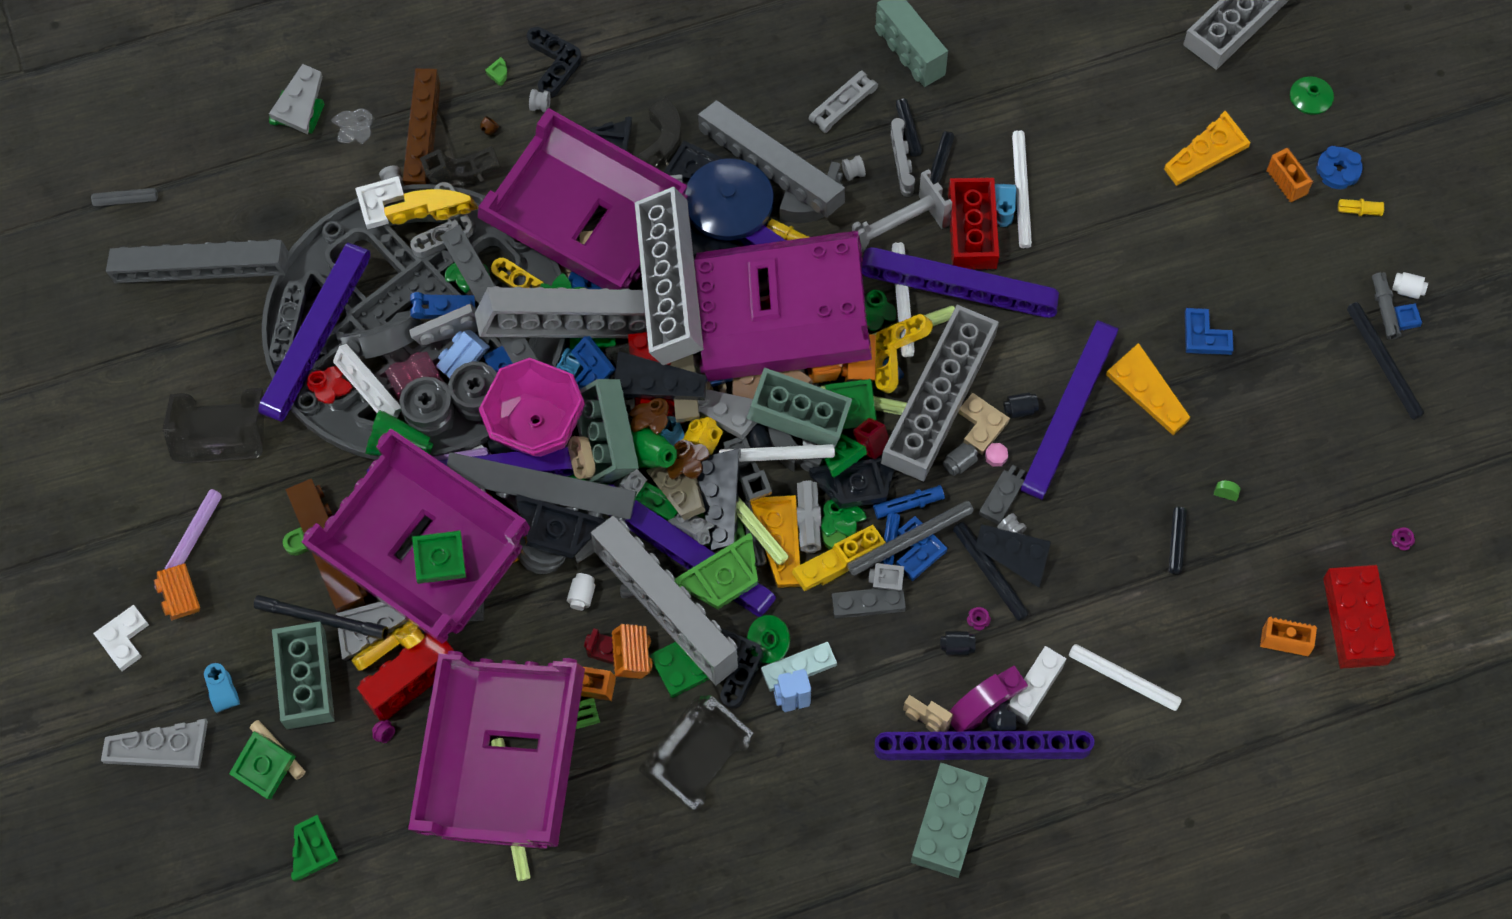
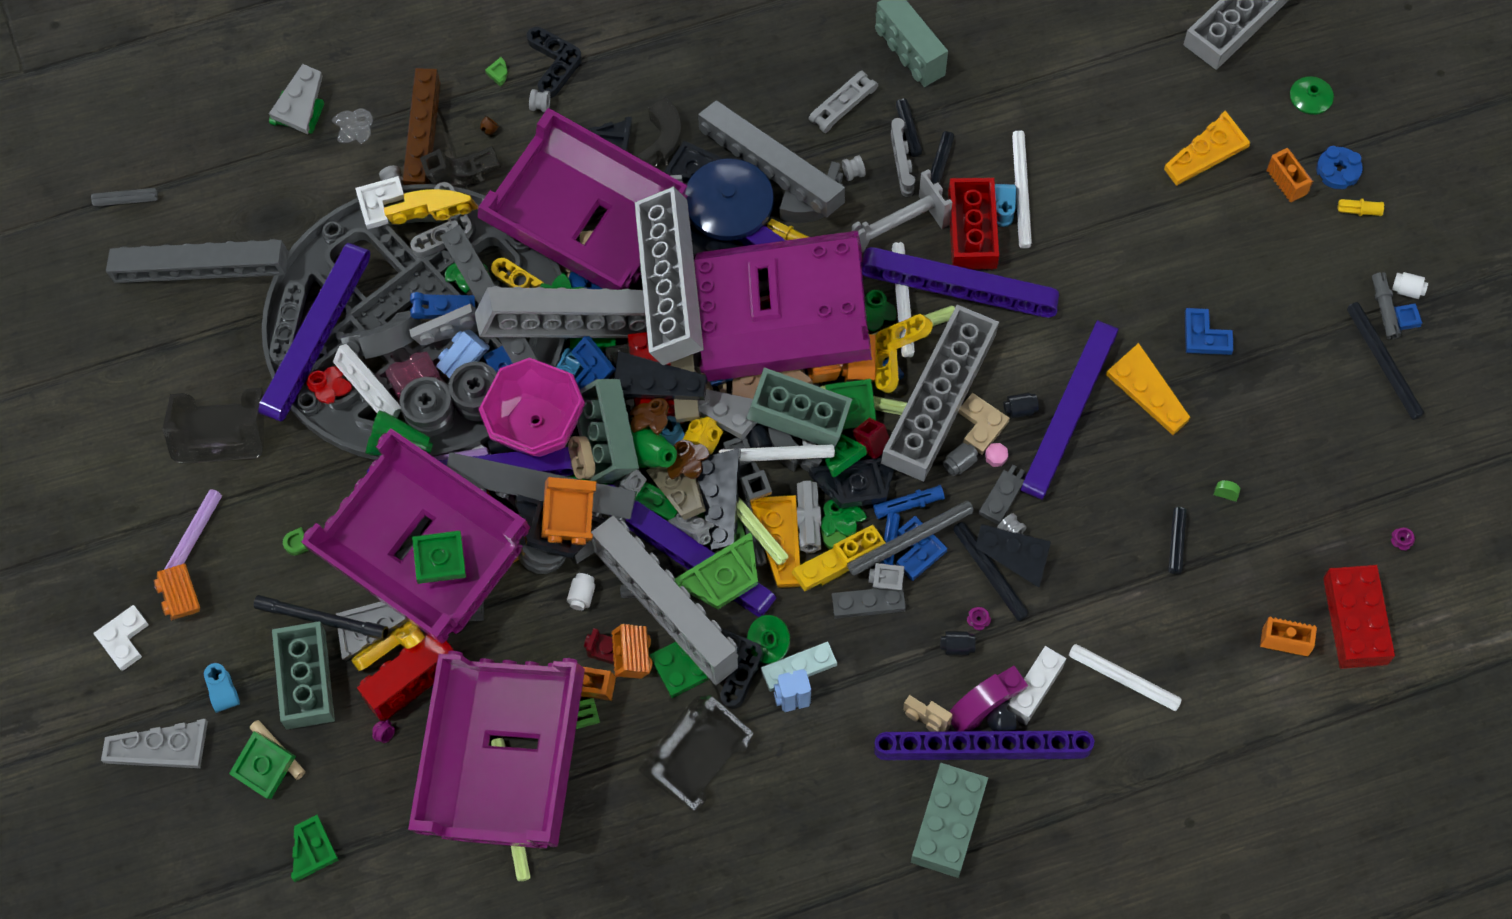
reddish brown brick [285,478,367,613] -> none
none -> orange panel [541,477,596,545]

